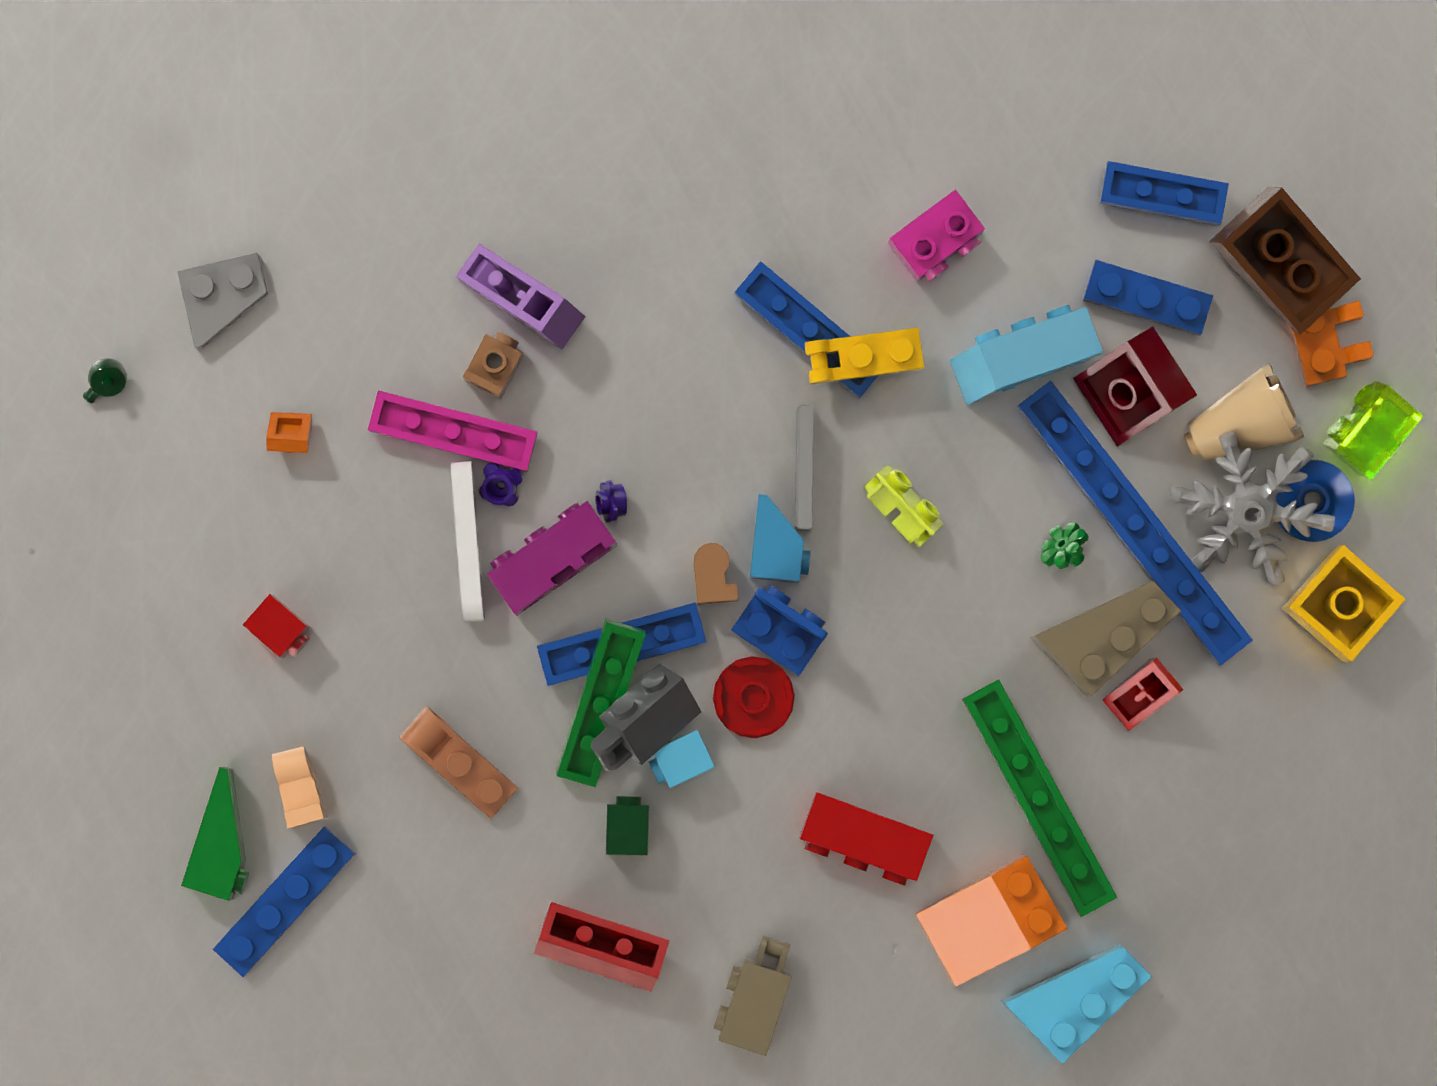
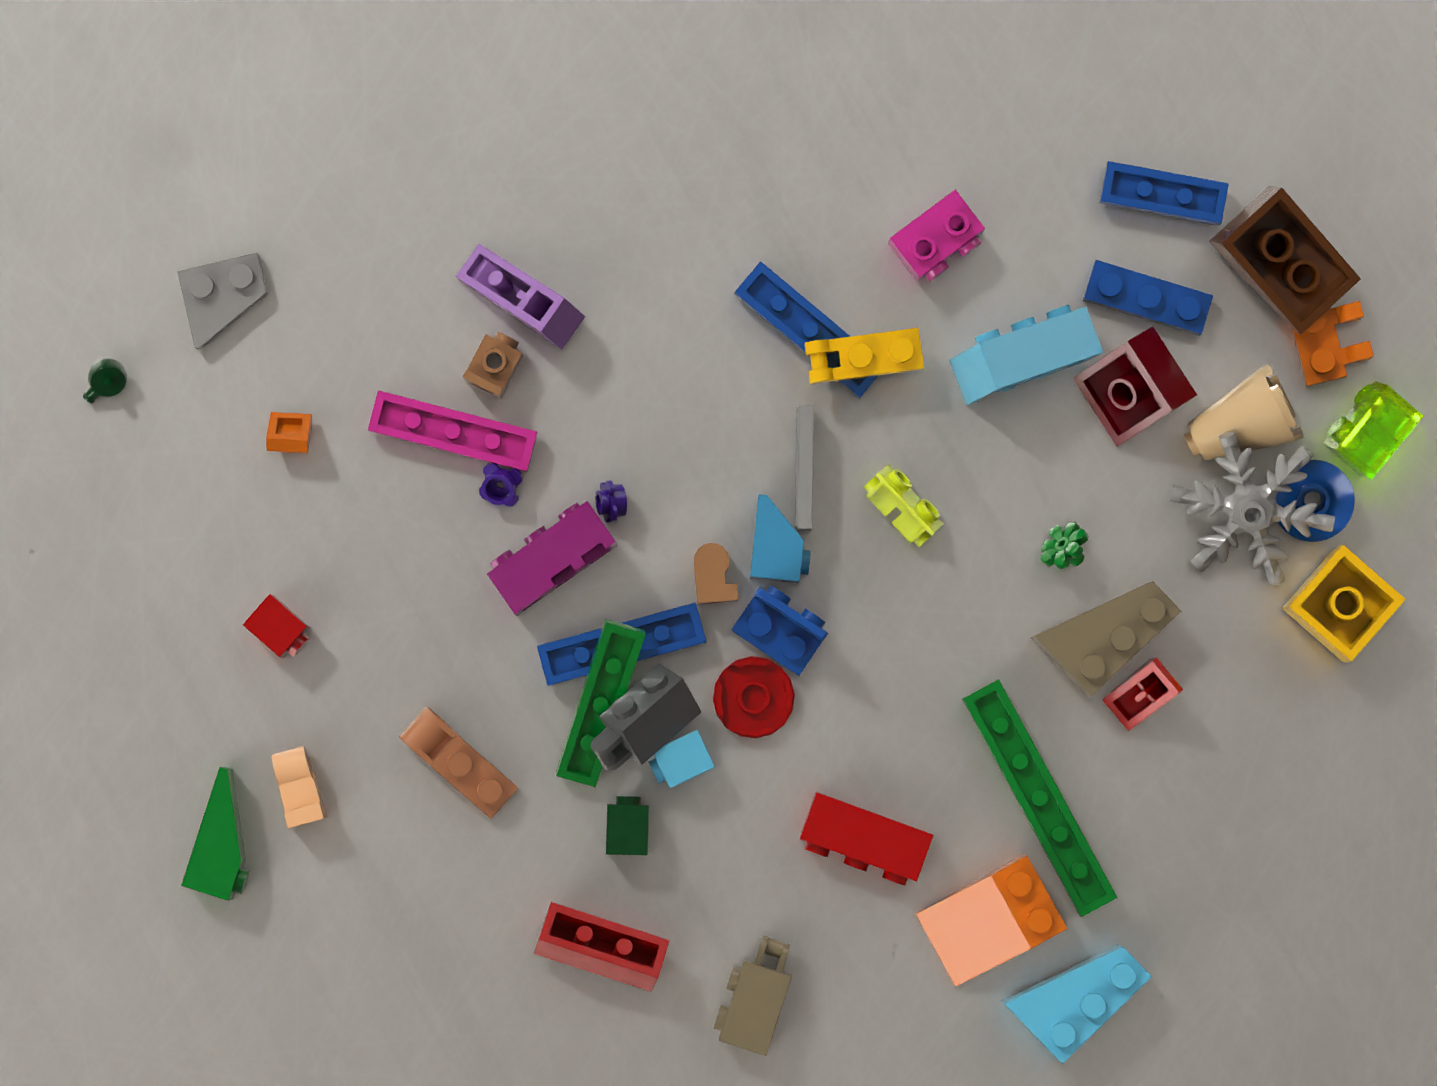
blue plate [212,826,356,977] -> none
white beam [451,461,485,622] -> none
blue plate [1017,380,1253,666] -> none

